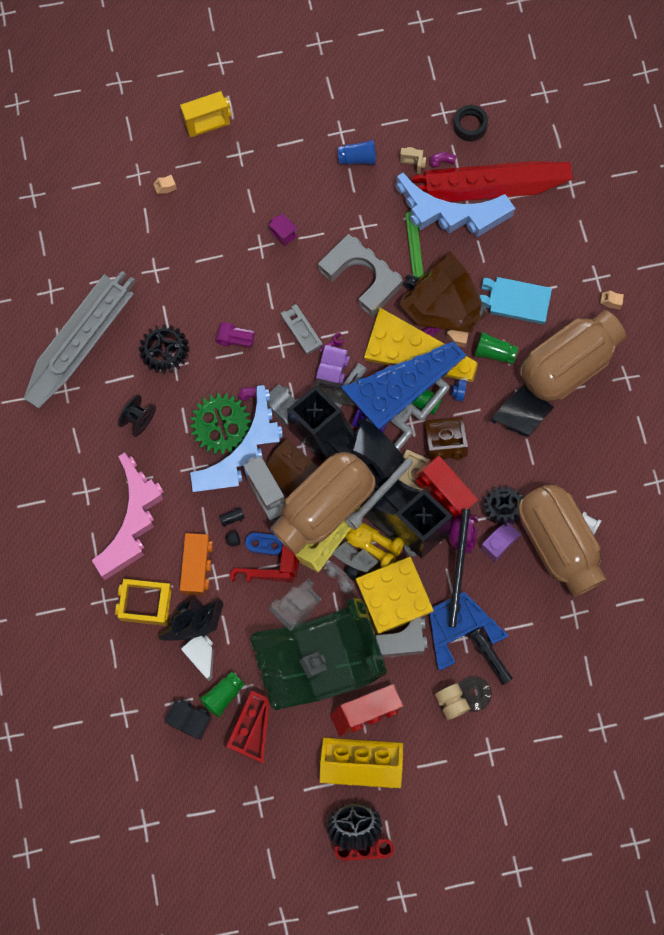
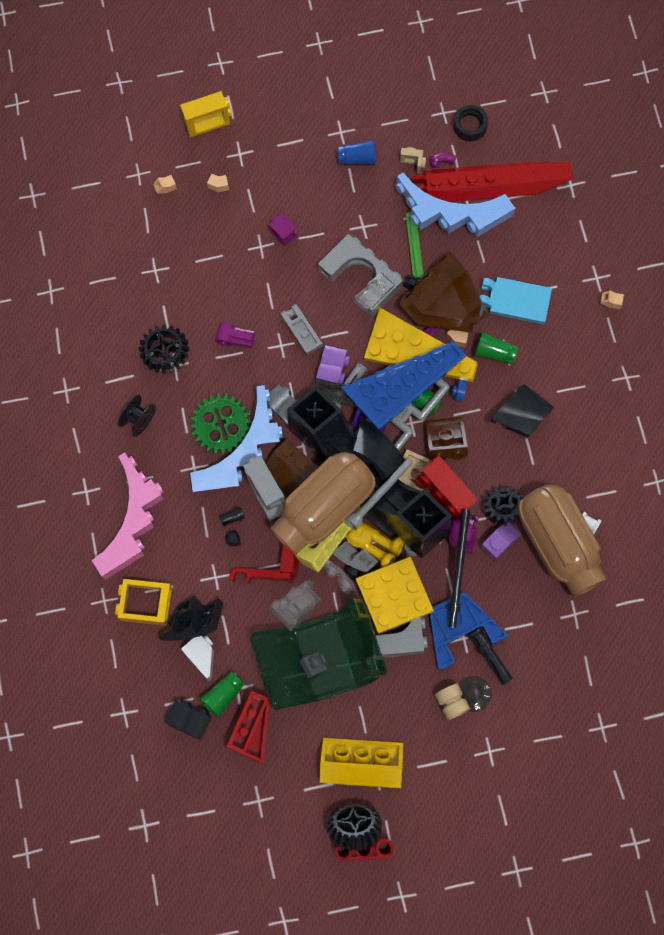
light grey hinge [24,271,135,408] -> none
orange brick [180,533,213,596] -> none
magenta arm [238,387,257,401] -> none
blue plate [245,533,283,556] -> none
magenta hand [319,333,344,352] -> none
wedge [330,684,403,737] -> none
medium nougat piece [520,310,626,401] -> none
none -> light nougat piece [207,174,229,192]
none -> clear slope [353,272,395,313]

